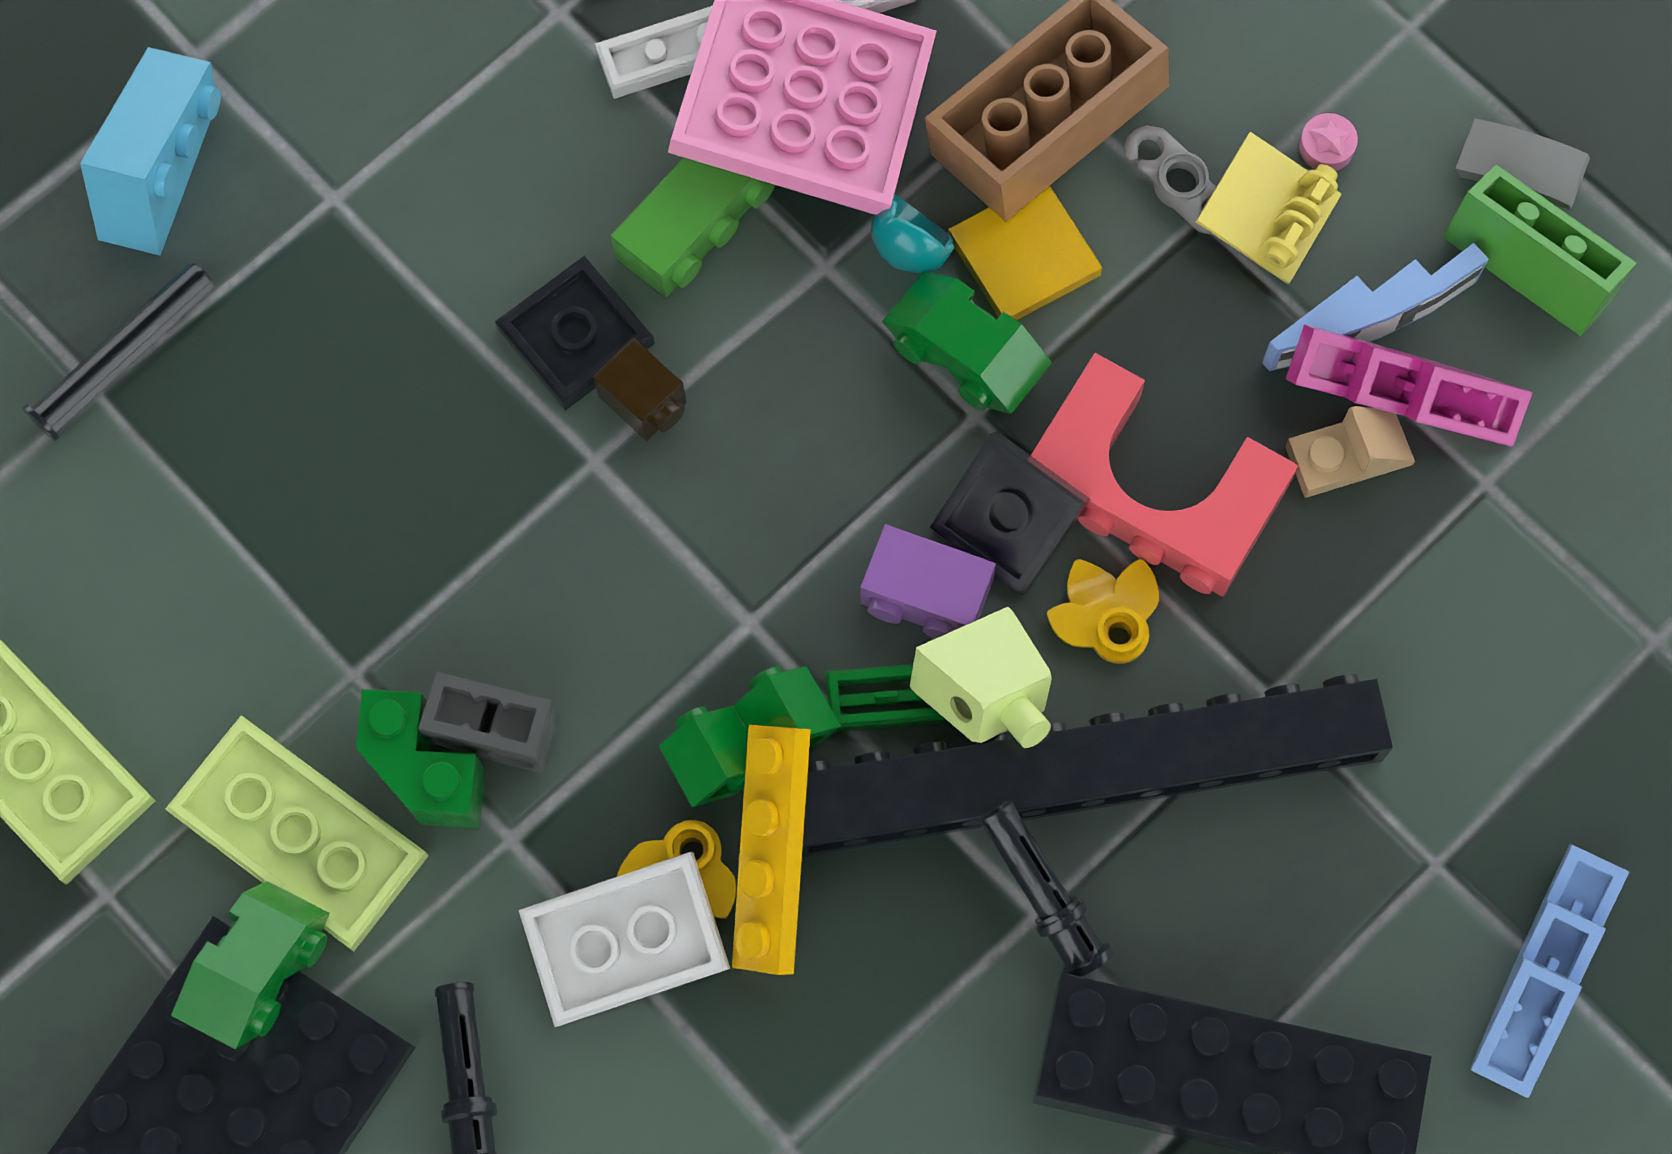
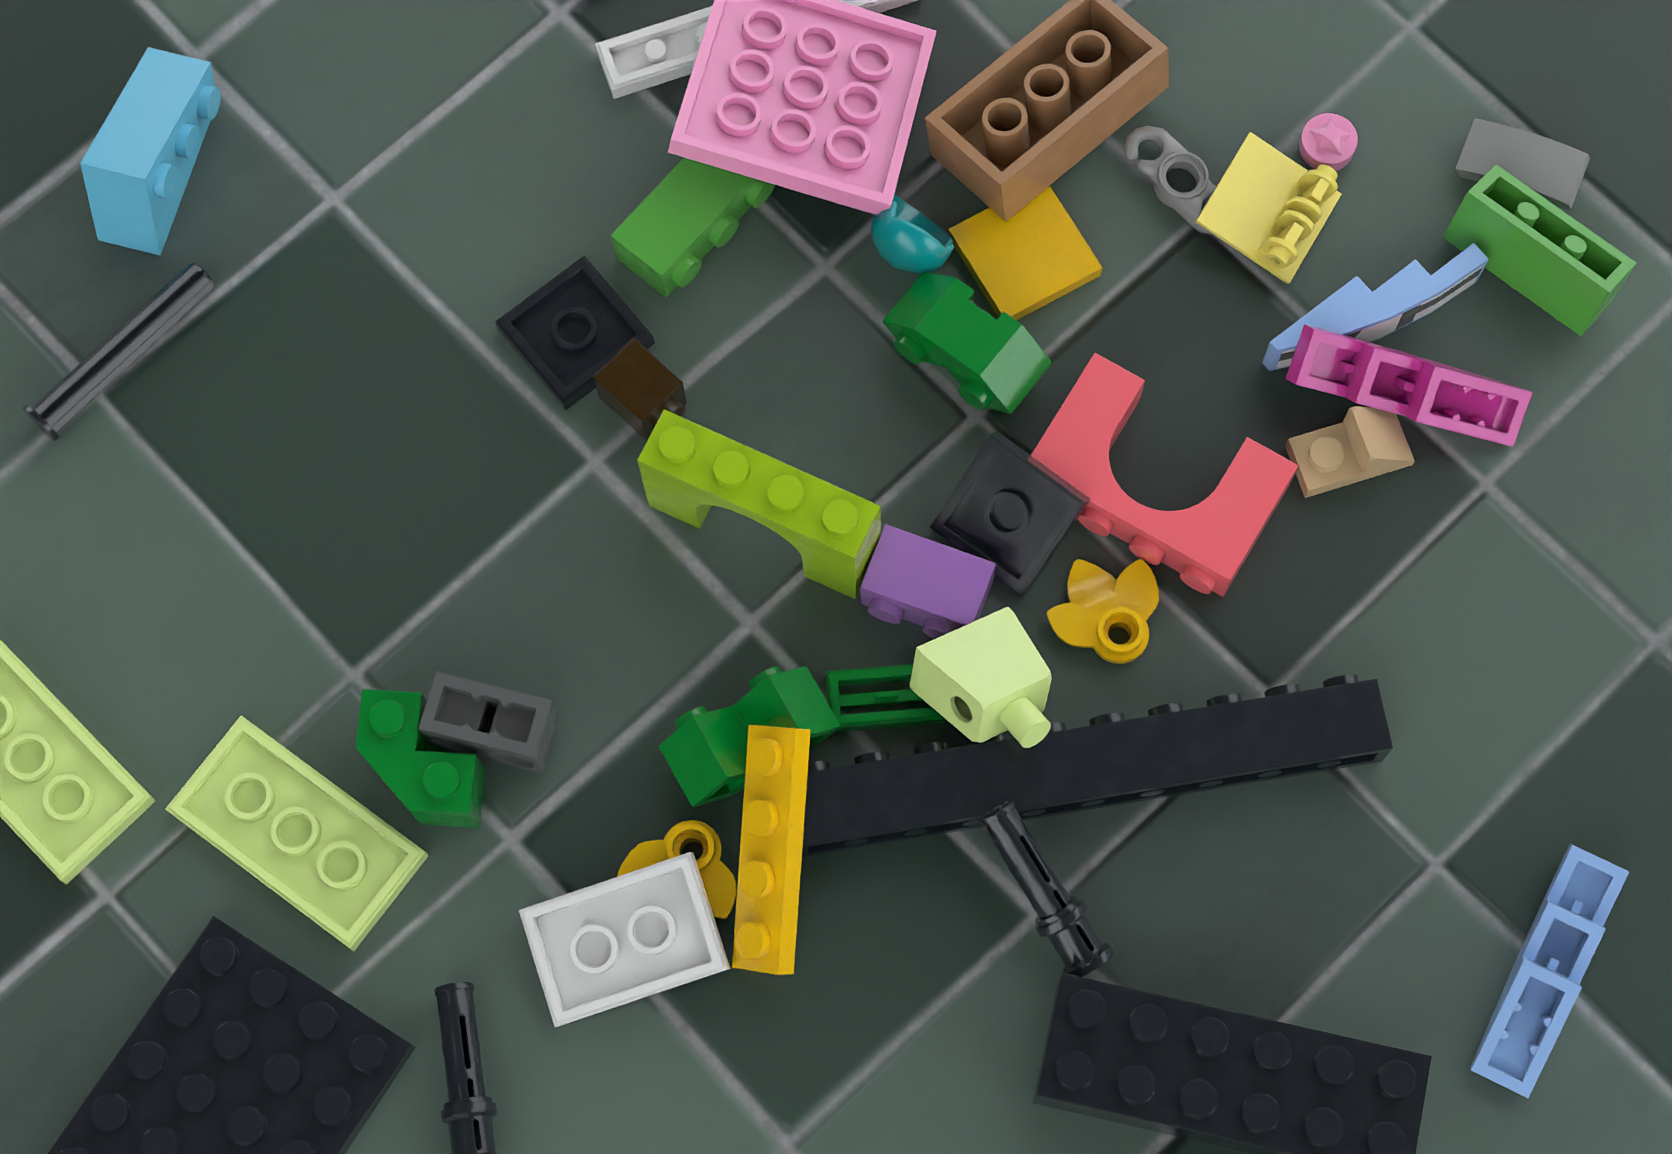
green brick [171,881,330,1049] -> none
none -> lime arch [637,409,881,600]

